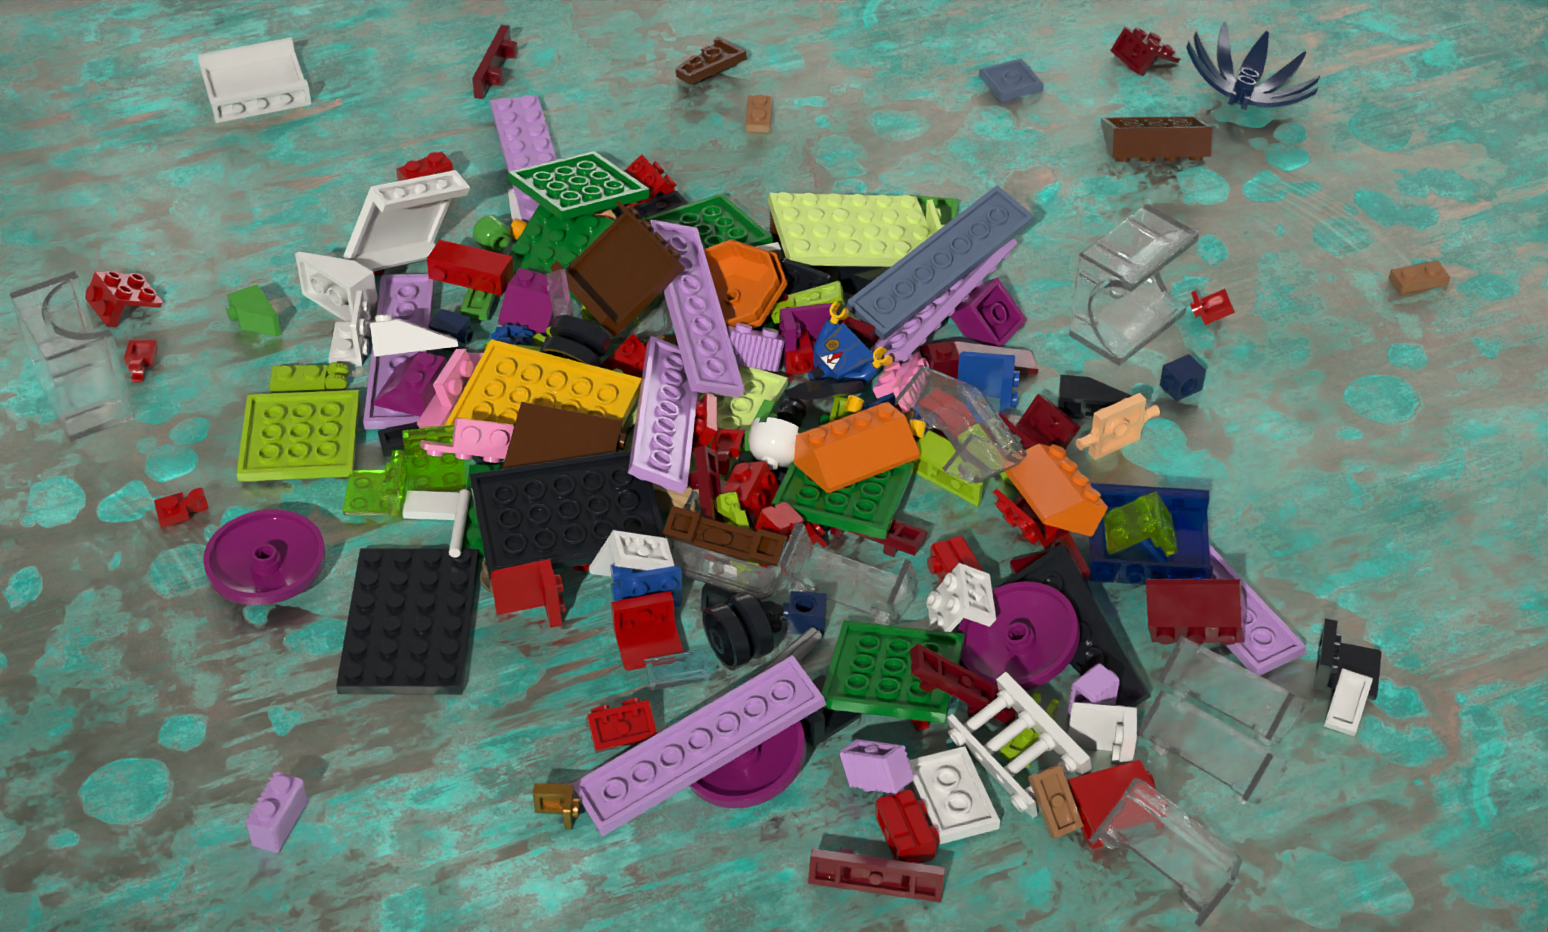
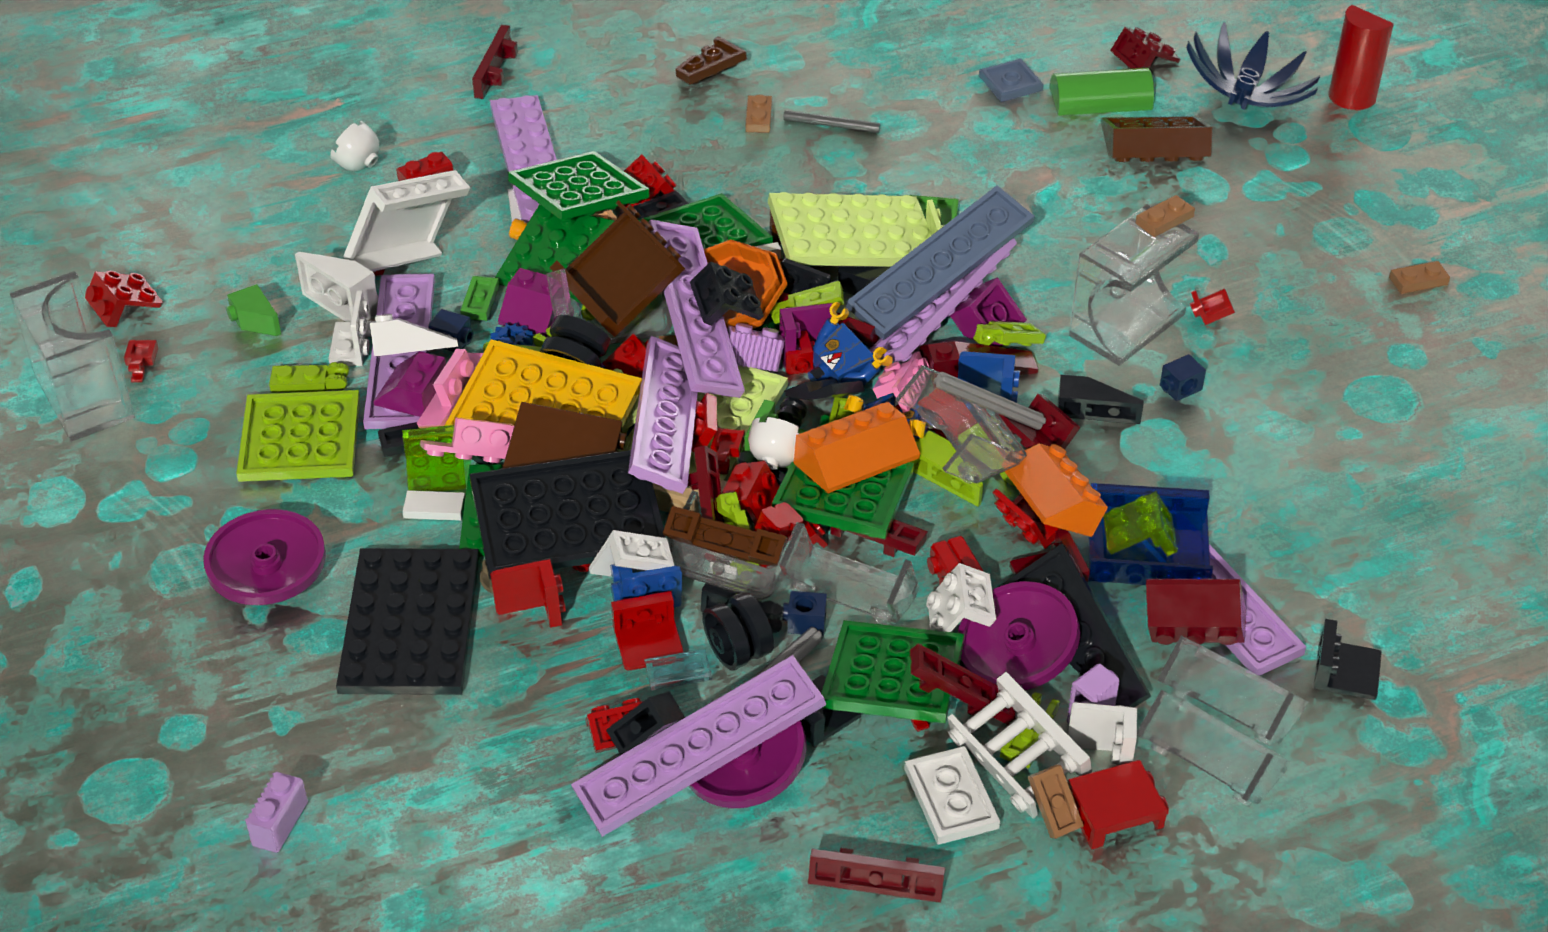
red plate [154,488,209,528] -> none
white panel [198,37,311,123] -> none
clear neon green bracket [343,450,408,516] -> none
red brick [427,240,514,296] -> none
white bar [449,489,471,557] -> none
bright green head [473,215,511,253] -> none
pearl gold bracket [533,782,580,830] -> none
lavender brick [839,739,914,795] -> none
red brick [875,789,940,864] -> none
light nougat plate [1076,393,1160,460] -> none
clear windscreen [1089,778,1242,927] -> none
white tile [1324,668,1373,737] -> none
none -> white cylinder [331,121,379,172]
none -> black slope [606,691,685,755]
none -> black bracket [690,262,764,326]
none -> dark grey bar [784,110,880,133]
none -> light grey axle [934,372,1046,430]
none -> lime hinge [973,321,1046,346]
none -> bright green brick [1049,68,1154,116]
none -> medium nougat plate [1135,195,1195,237]
none -> red brick [1328,5,1394,110]

